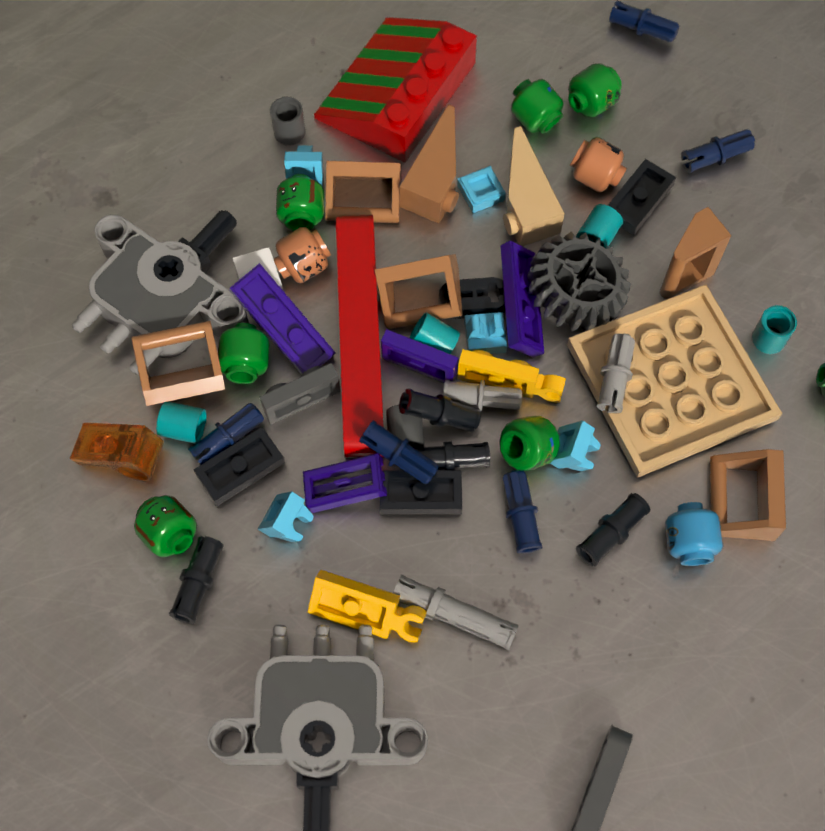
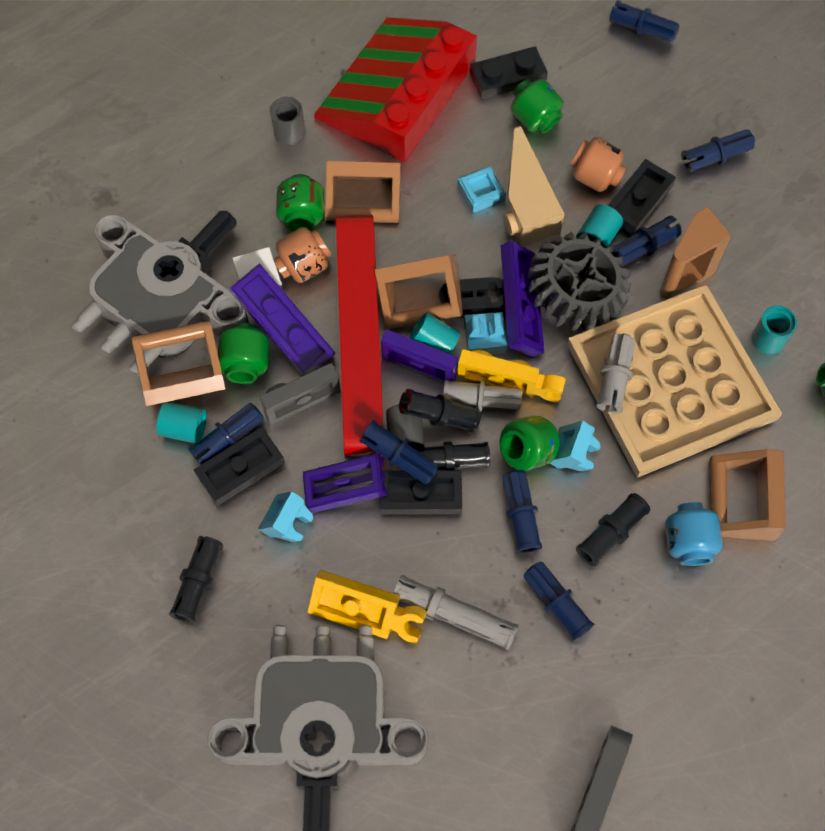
clear orange plate [70,423,164,481] -> none
green head [134,495,197,557] -> none
medium azure tile [284,145,324,189] -> none
medium nougat slope [400,104,459,224] -> none
green head [568,63,622,117] -> none
none -> black plate [470,46,548,100]
none -> dark blue axle [524,561,595,641]
none -> dark blue axle [612,215,682,266]

